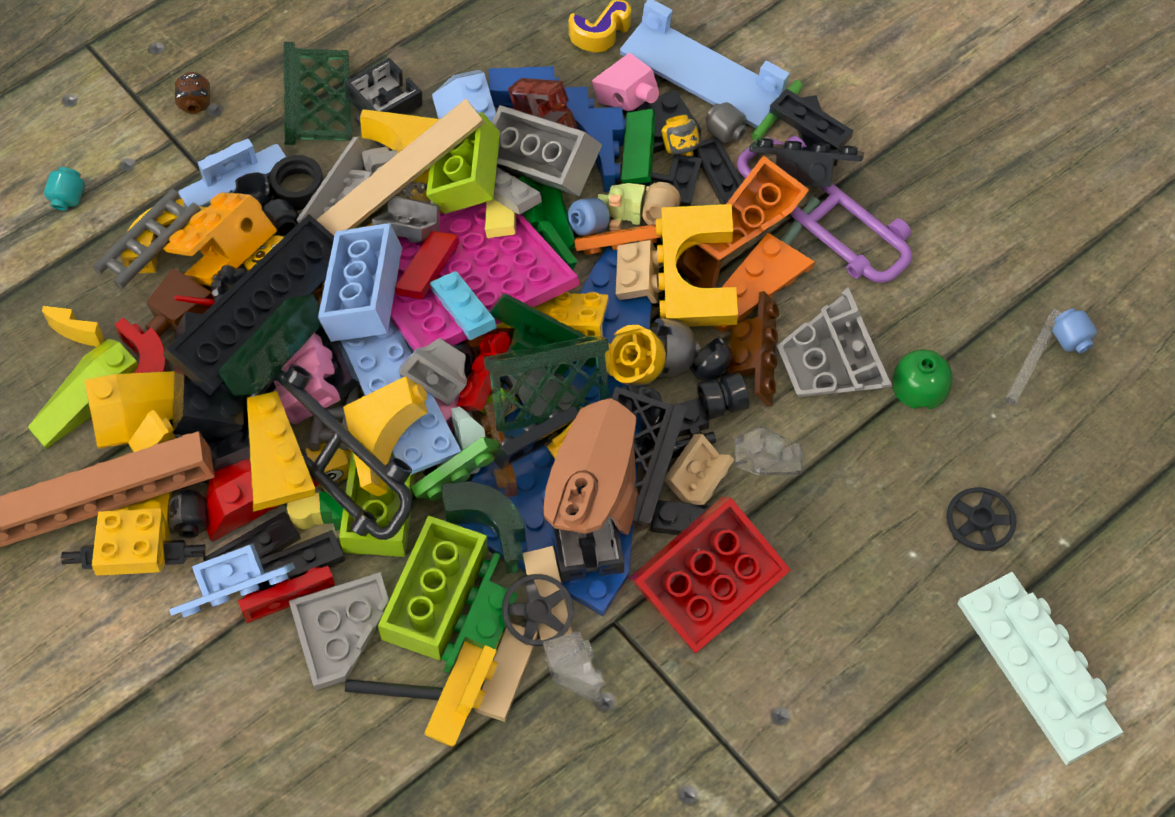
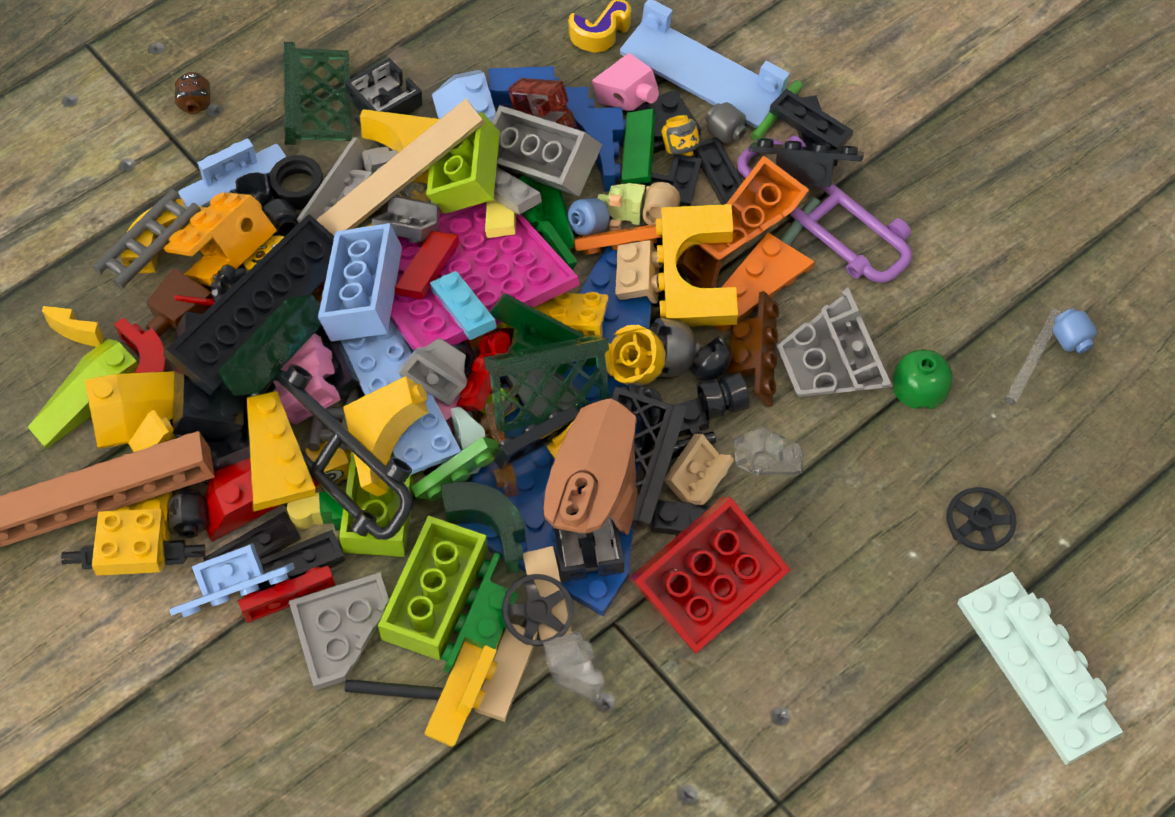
teal head [43,167,85,211] -> none

